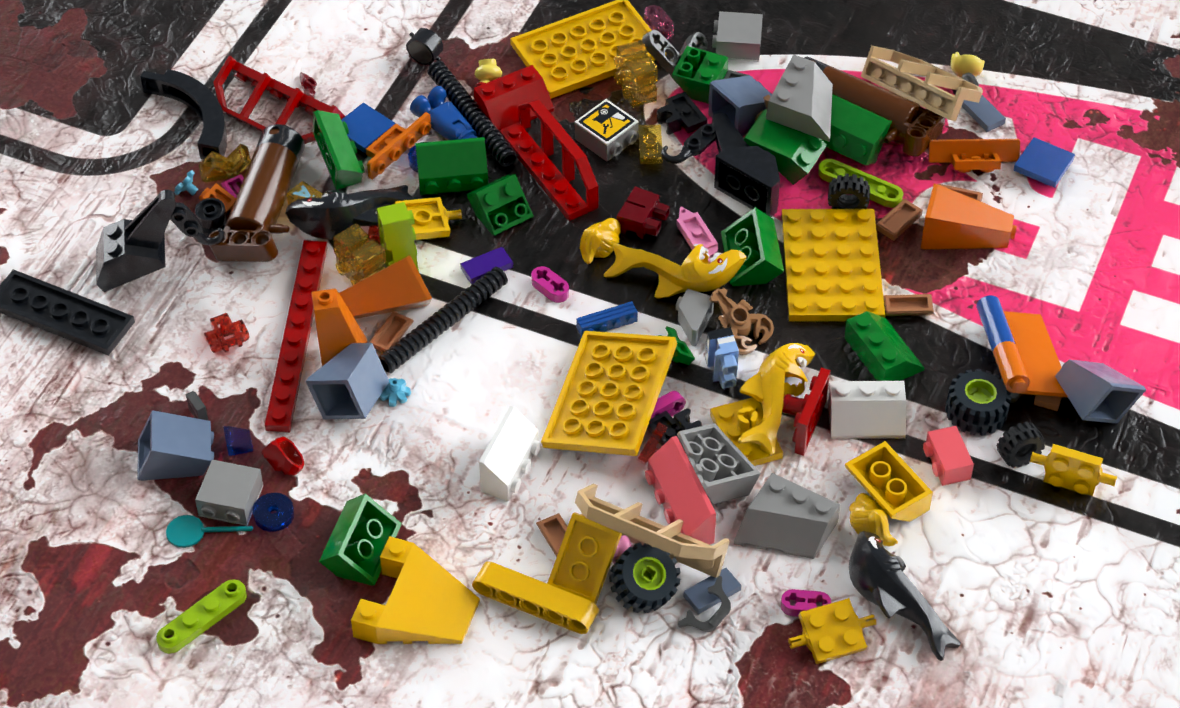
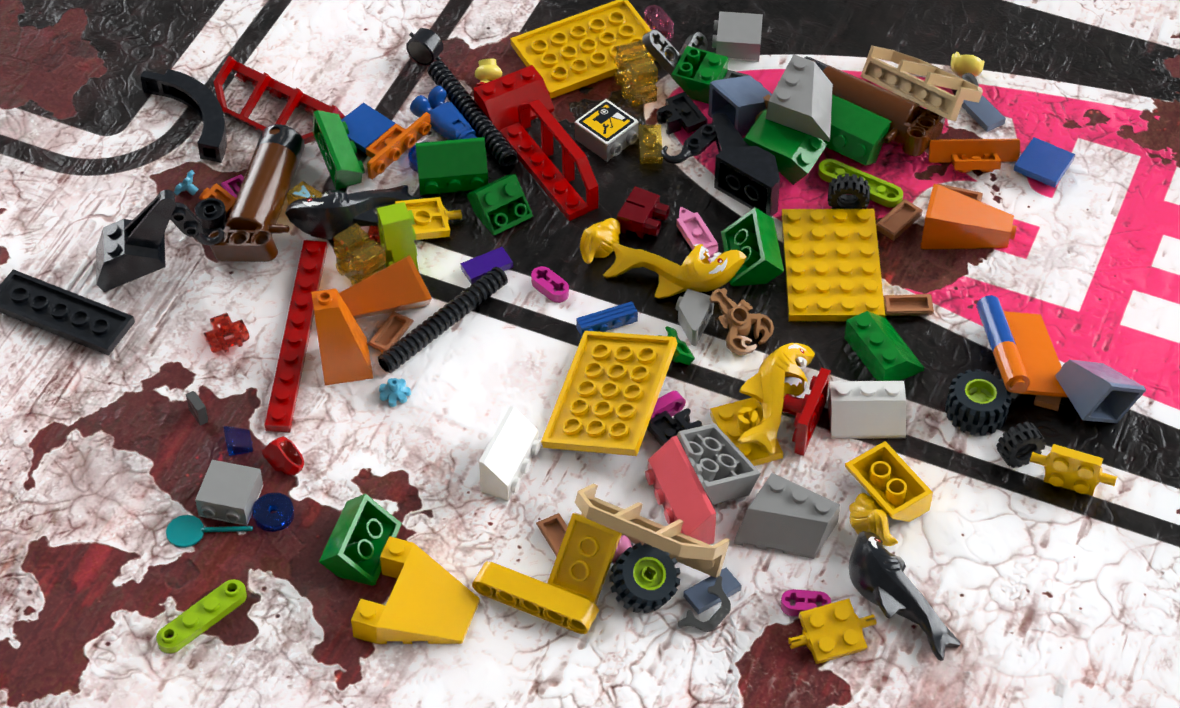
sand blue slope [137,410,214,481] -> none
clear yellow slope [199,144,251,183] -> none
dark red piece [300,72,317,98] -> none
sand blue slope [306,343,389,420] -> none
clear red plate [636,422,668,465] -> none
light blue hips [705,327,739,389] -> none
coral brick [923,426,974,486] -> none

